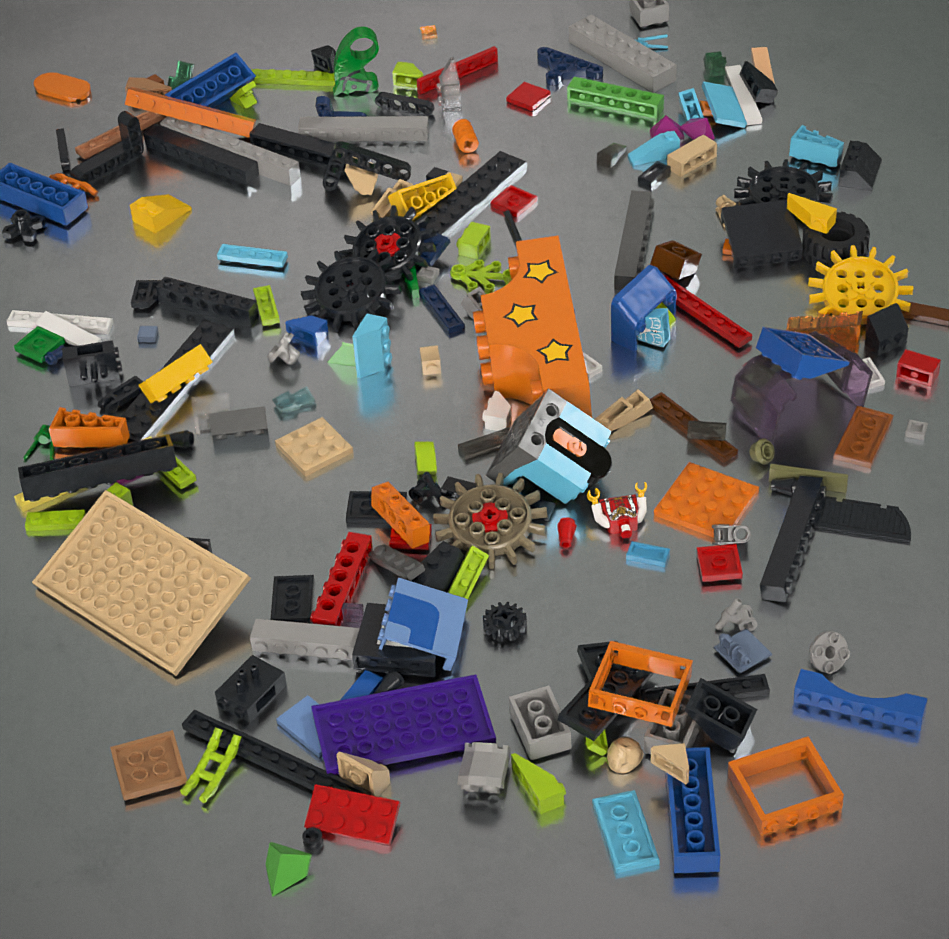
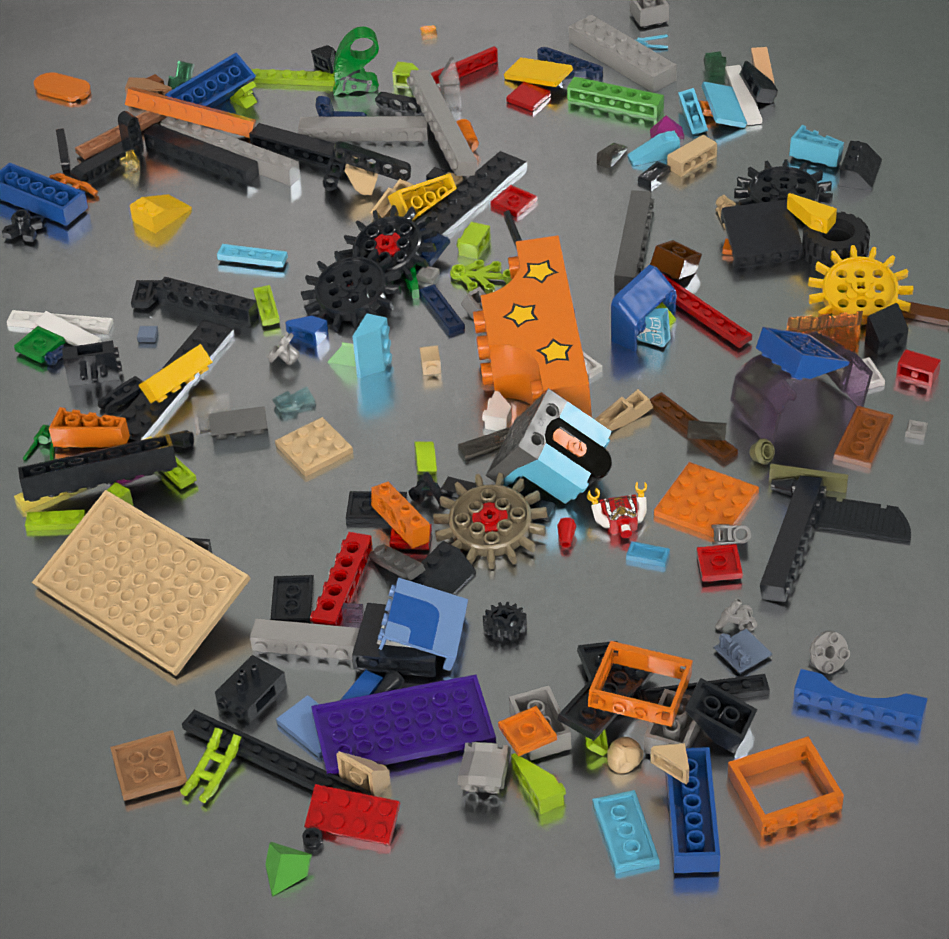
lime plate [447,545,489,599] -> none
magenta slope [680,118,715,141] -> none
none -> clear yellow tile [120,150,140,173]
none -> light grey brick [407,70,477,176]
none -> orange tile [498,706,557,757]
none -> yellow tile [504,57,573,87]

